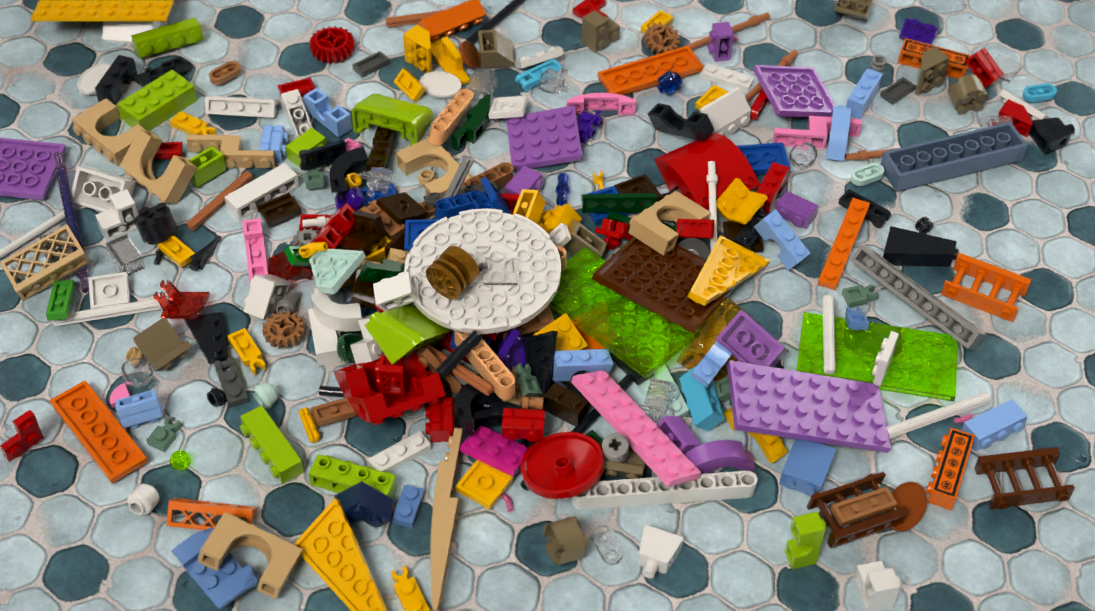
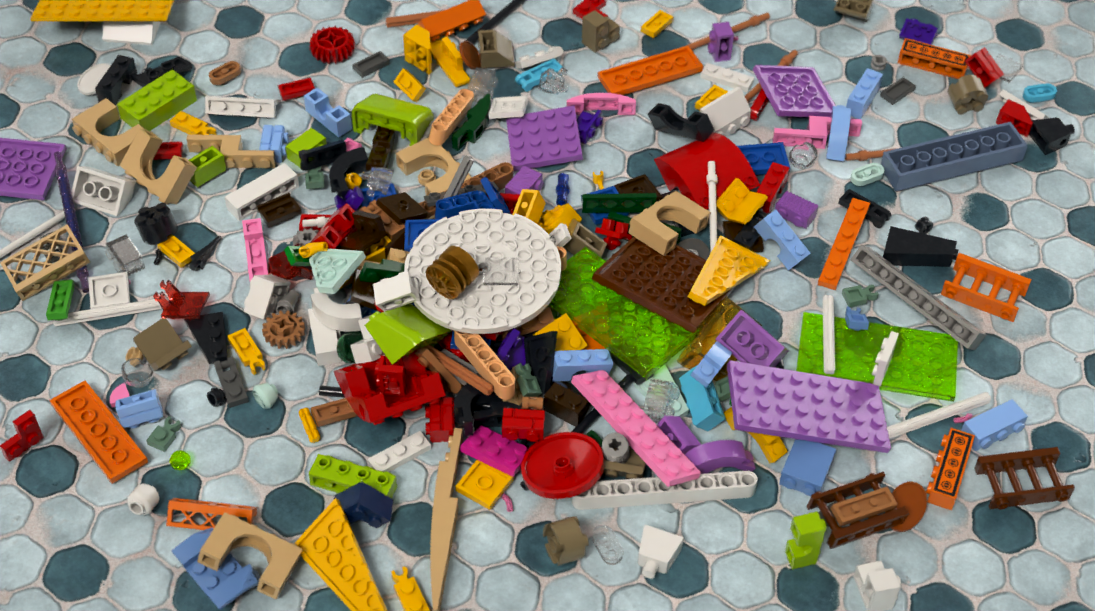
white brick [95,189,138,242] -> none
lime brick [131,17,204,58] -> none
nougat axle [186,171,253,231] -> none
lime brick [240,405,304,484] -> none
white slope [280,89,313,137] -> none
medium blue plate [392,485,425,528] -> none
white piece [420,71,462,98] -> none
black axle [434,330,482,379] -> none
medium nougat gear [644,22,680,54] -> none
clear blue head [656,70,683,96] -> none
red plate [676,219,715,239] -> none
dark tan slope [915,47,949,96] -> none
clear plate [979,116,1012,128] -> none

